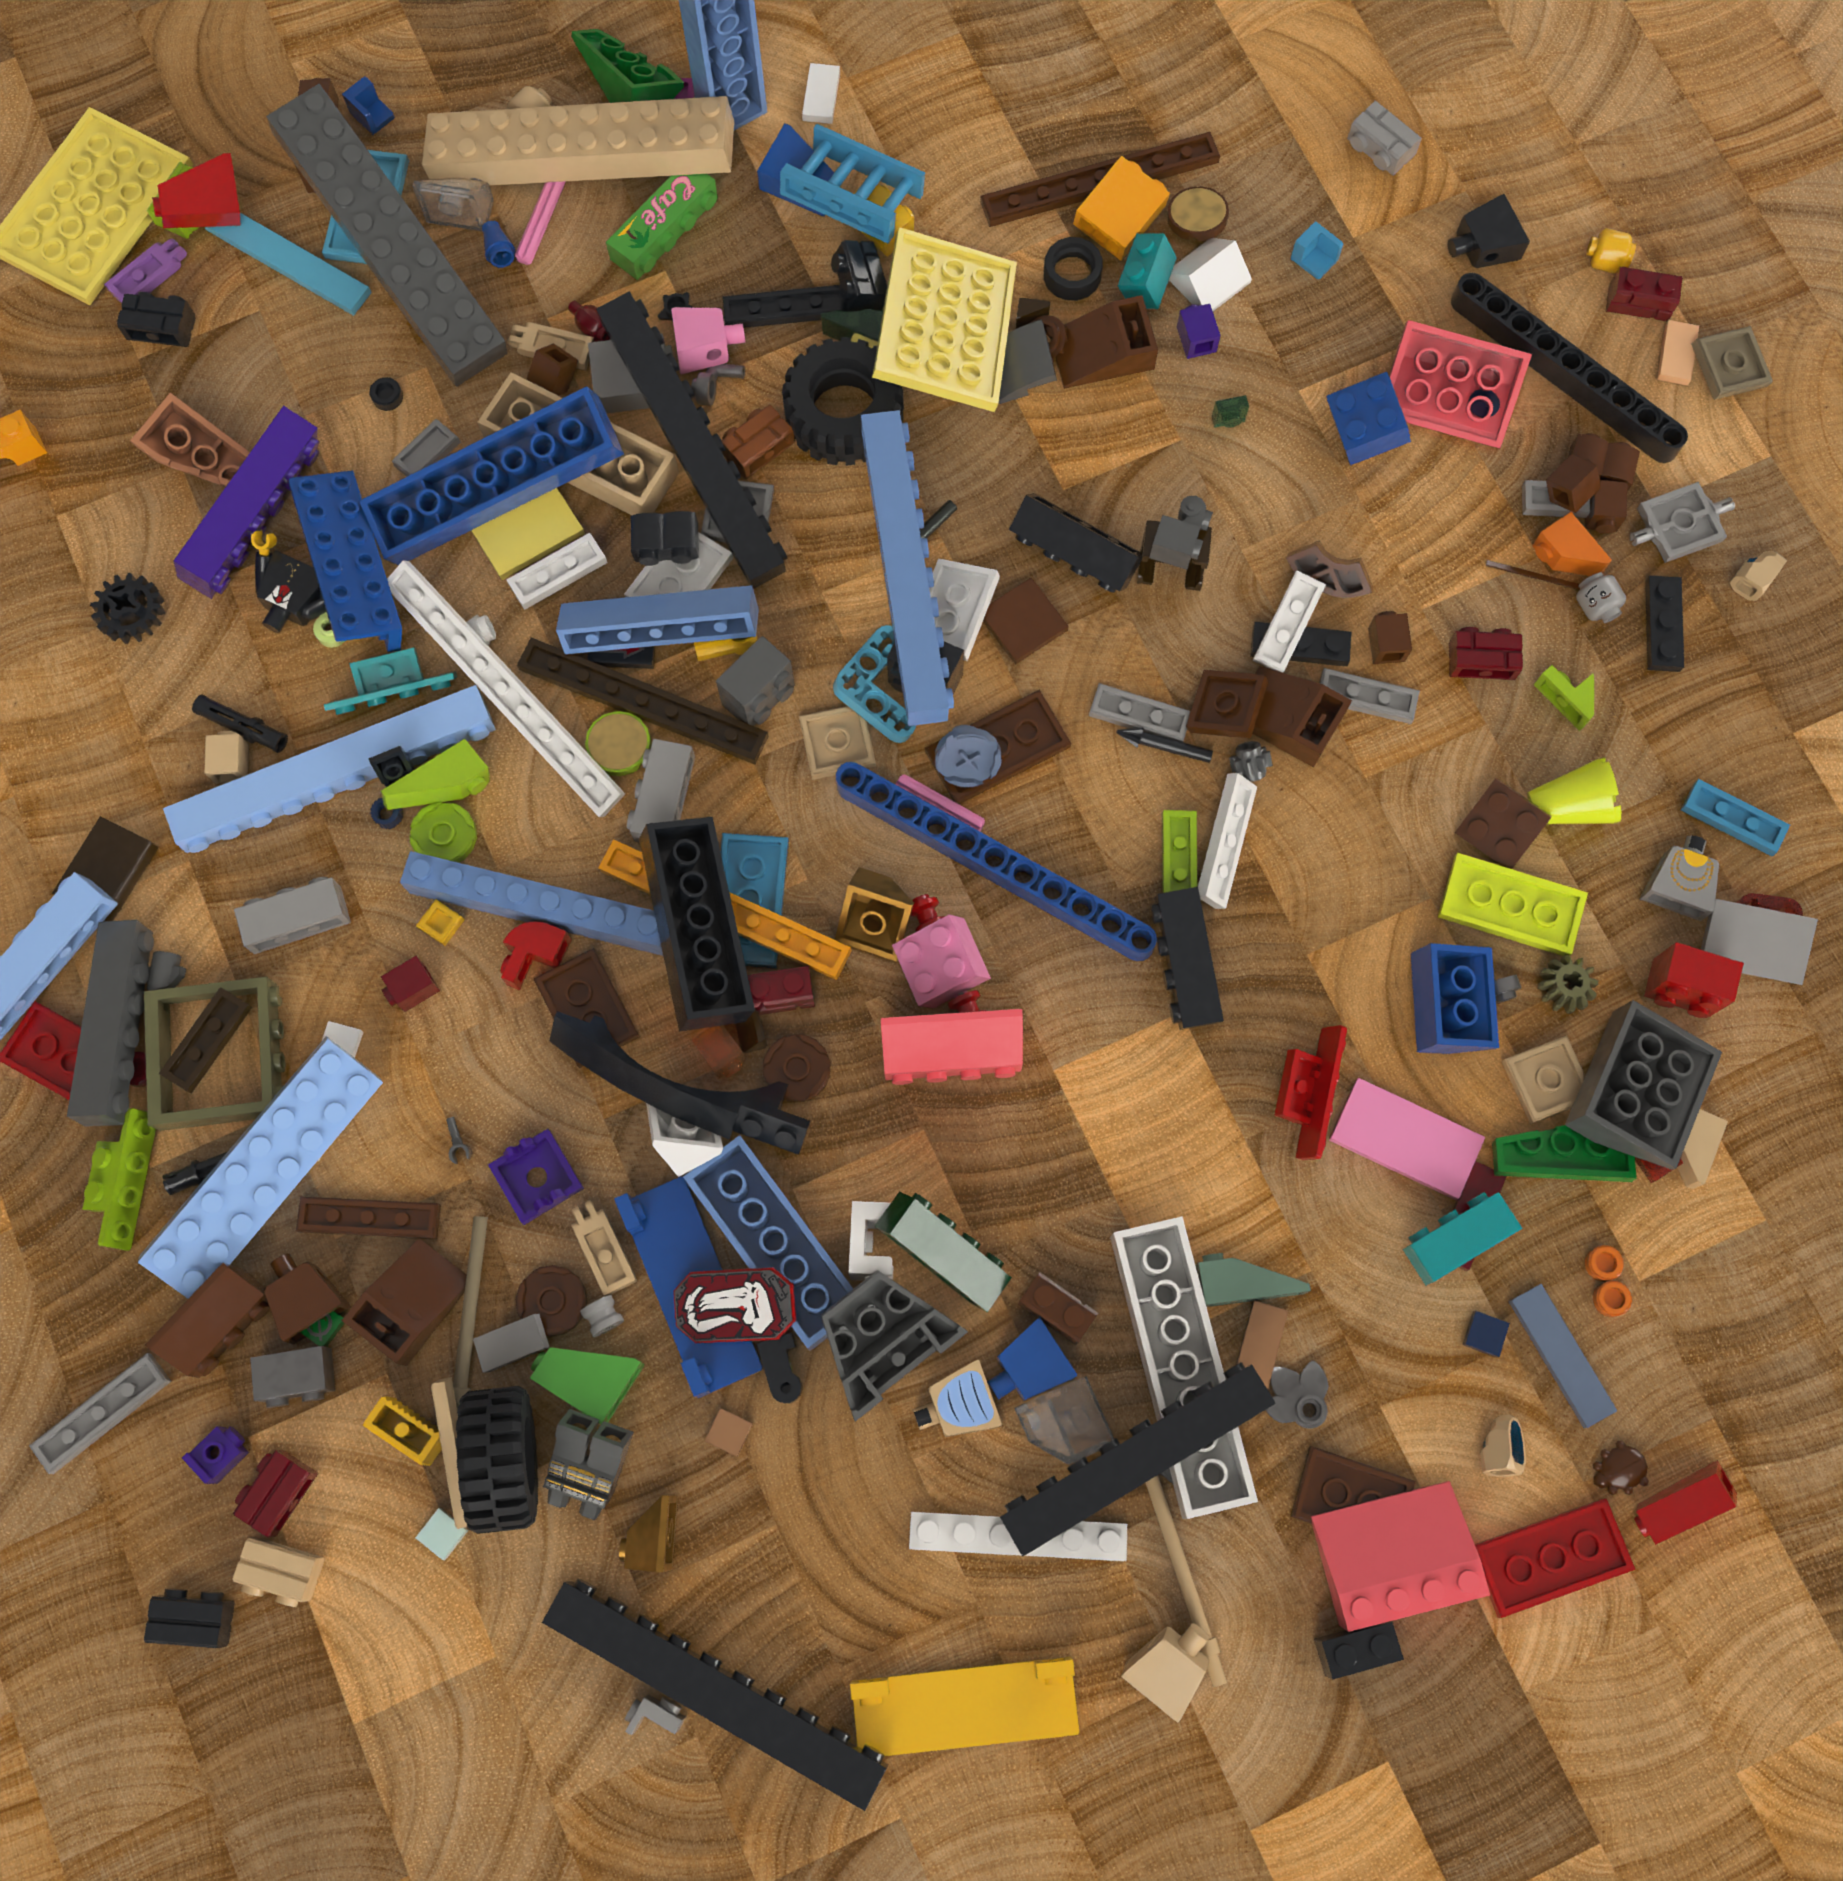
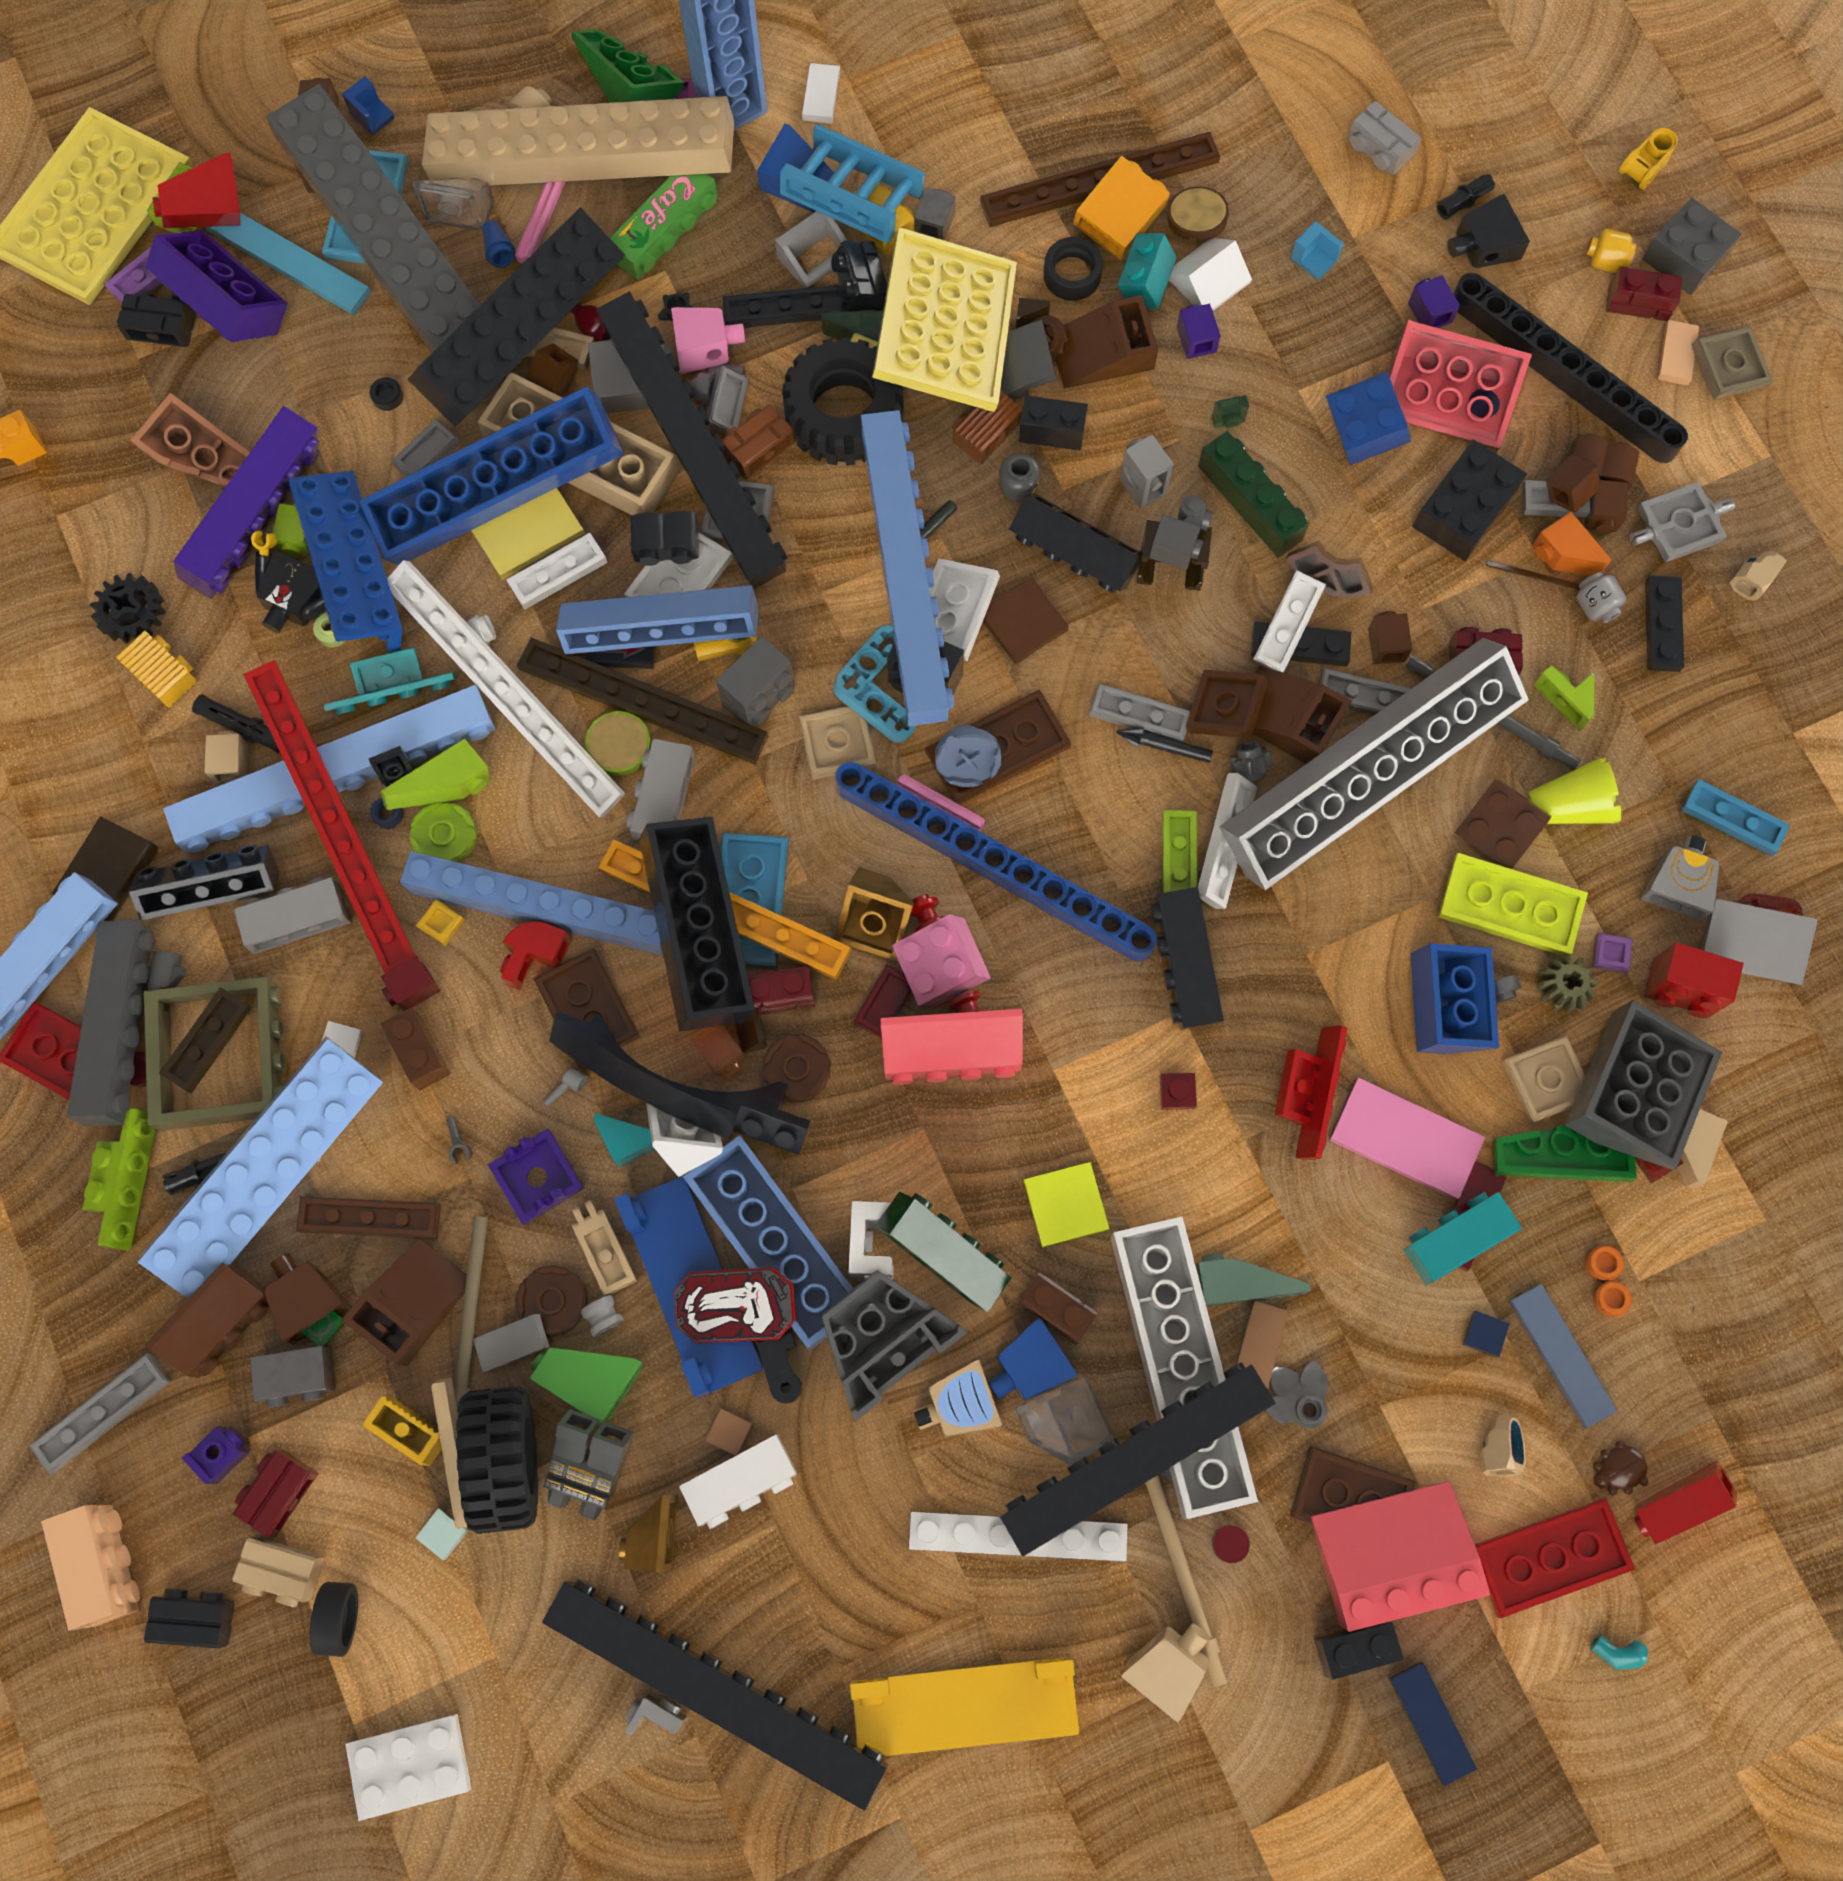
none -> light nougat piece [41,1505,140,1631]
none -> yellow brick [116,630,197,708]
none -> black brick [129,845,279,921]
none -> dark purple brick [146,230,288,342]
none -> red plate [243,660,416,973]
none -> lime brick [273,504,310,558]
none -> black tyre [309,1582,358,1657]
none -> white plate [345,1714,472,1821]
none -> reddish brown brick [381,1007,450,1090]
none -> black brick [407,207,625,427]
none -> light grey hand [543,1069,588,1107]
none -> teal slope [593,1113,655,1168]
none -> white brick [679,1434,798,1529]
none -> light grey tile [706,366,749,434]
none -> light grey tile [775,211,847,288]
none -> dark red tile [853,964,912,1039]
none -> flat silver brick [914,187,956,241]
none -> dark orange brick [952,391,1023,464]
none -> dark grey head [999,453,1041,502]
none -> black brick [1019,395,1088,451]
none -> neon yellow tile [1023,1162,1110,1248]
none -> light grey brick [1120,434,1174,509]
none -> dark red plate [1159,1073,1197,1110]
none -> dark green brick [1198,431,1309,558]
none -> dark red tile [1212,1525,1250,1563]
none -> light grey brick [1219,638,1529,890]
none -> dark blue tile [1389,1662,1477,1786]
none -> dark grey bar [1405,655,1581,771]
none -> dark purple brick [1408,275,1460,328]
none -> black brick [1412,439,1527,562]
none -> black axle [1436,174,1495,220]
none -> teal arm [1590,1634,1648,1670]
none -> medium lavender tile [1592,933,1633,974]
none -> yellow piece [1618,128,1678,190]
none -> dark grey brick [1642,198,1741,295]

